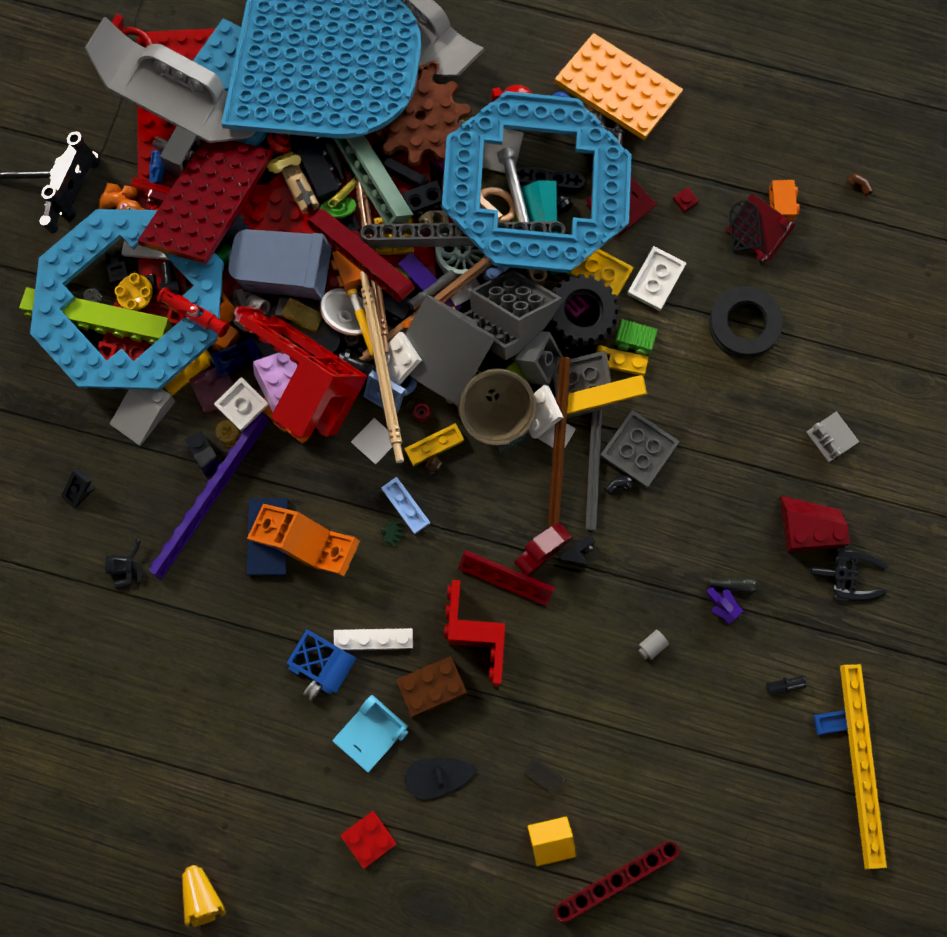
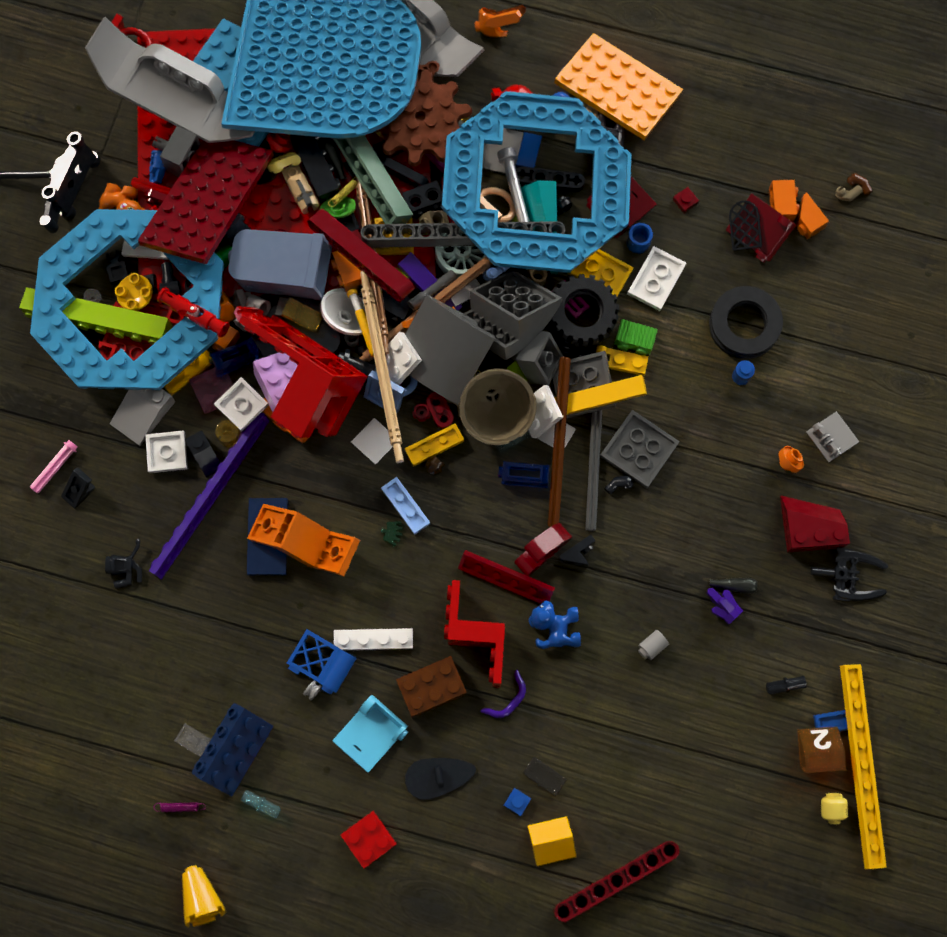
none -> bright pink axle [30,440,78,493]
none -> white plate [145,431,188,473]
none -> magenta piece [153,802,206,812]
none -> clear slope [174,724,211,757]
none -> dark blue bracket [192,703,274,797]
none -> clear light blue axle [241,790,281,818]
none -> dark red plate [427,392,453,429]
none -> orange piece [475,5,526,37]
none -> dark purple animal [480,670,526,718]
none -> clear blue window [498,461,549,488]
none -> blue plate [504,788,531,816]
none -> blue tile [516,132,542,168]
none -> blue animal [529,600,581,649]
none -> blue piece [627,223,653,254]
none -> blue brick [732,360,755,385]
none -> orange plate [779,446,804,473]
none -> orange slope [796,193,829,239]
none -> clear orange slope [797,726,846,773]
none -> light yellow head [821,793,848,824]
none -> dark tan arm [835,185,863,202]

